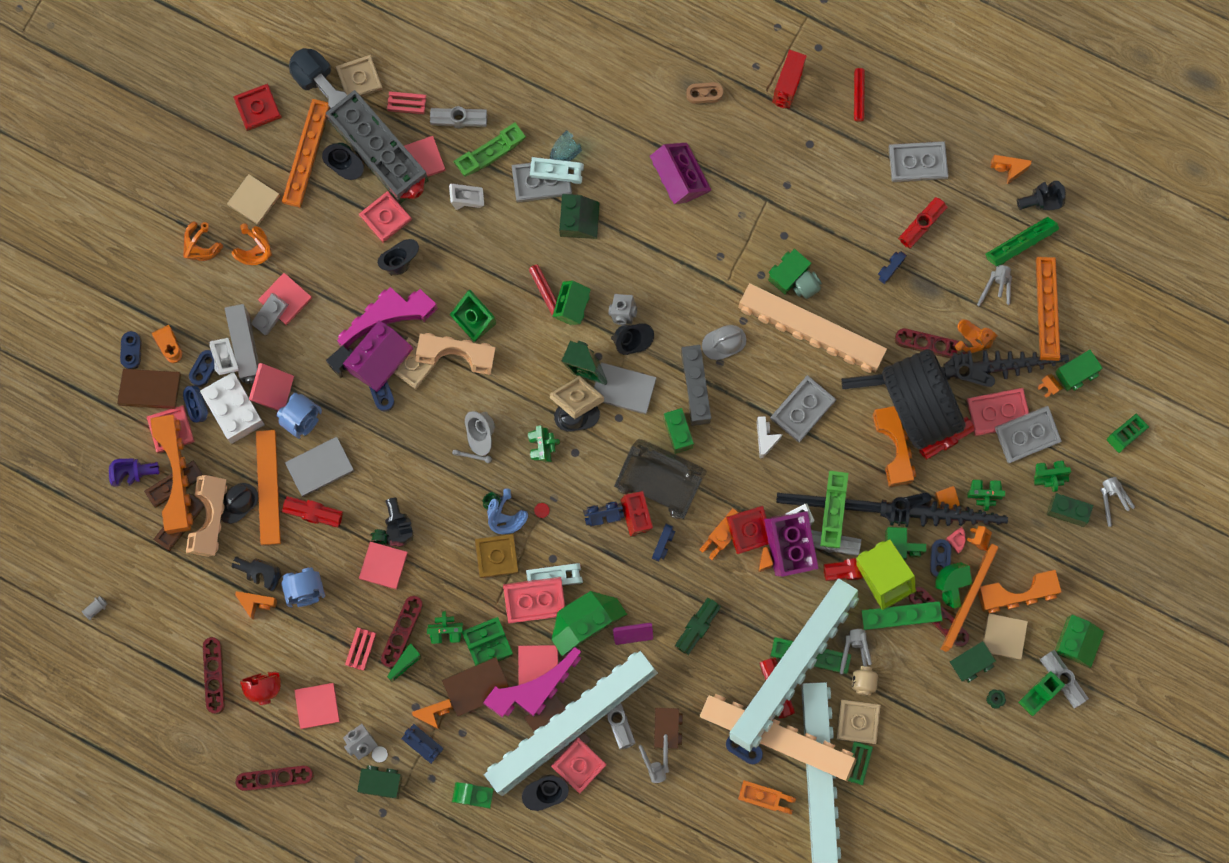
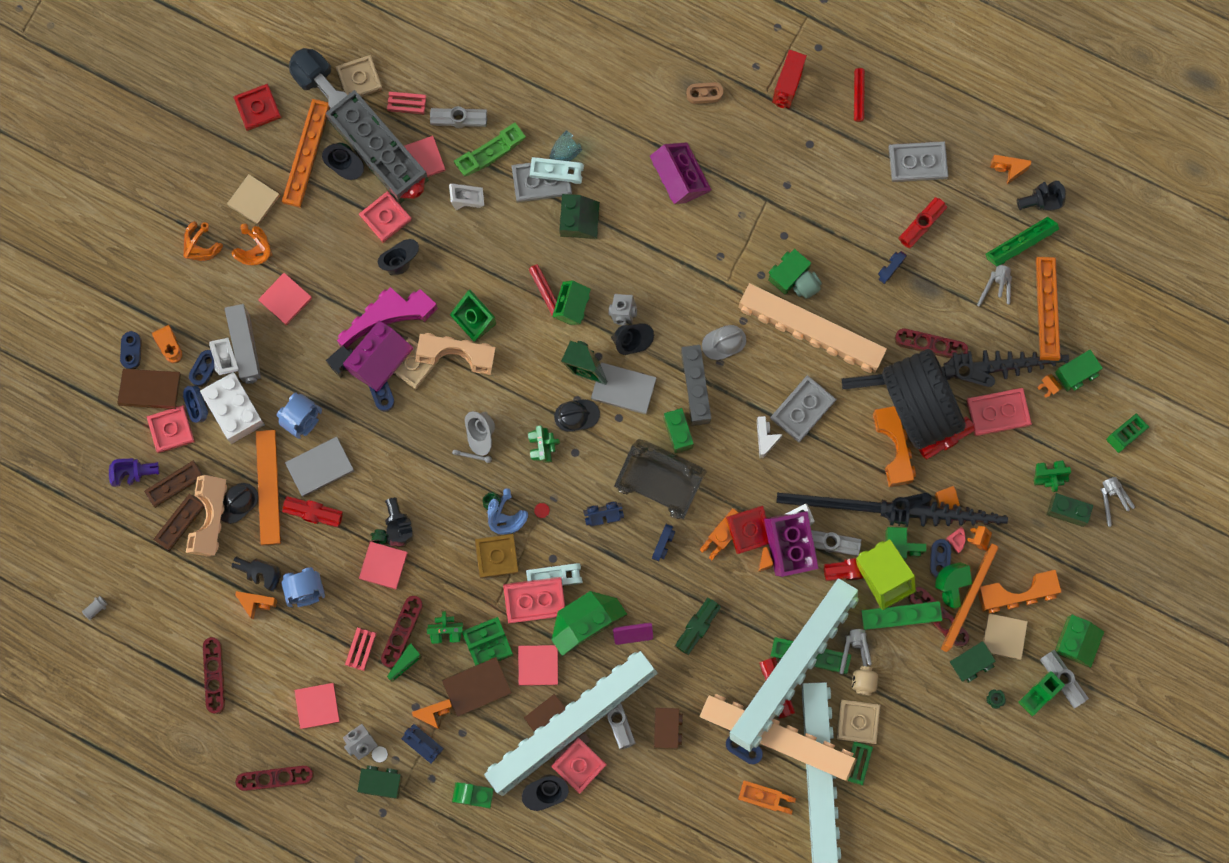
orange arch [150,414,193,534] -> none
red cylinder [240,672,281,705] -> none
coral tile [249,363,294,411] -> none
light grey plate [251,293,289,335] -> none
dark pink arch [483,647,581,718] -> none
tan tile [550,376,604,419] -> none
red hinge [620,491,653,537] -> none
light grey plant [639,734,669,783] -> none
bright green slope [820,471,849,549] -> none
orange helmet [954,319,997,353] -> none
green hips [967,480,1005,511] -> none
light grey tile [994,406,1062,463] -> none

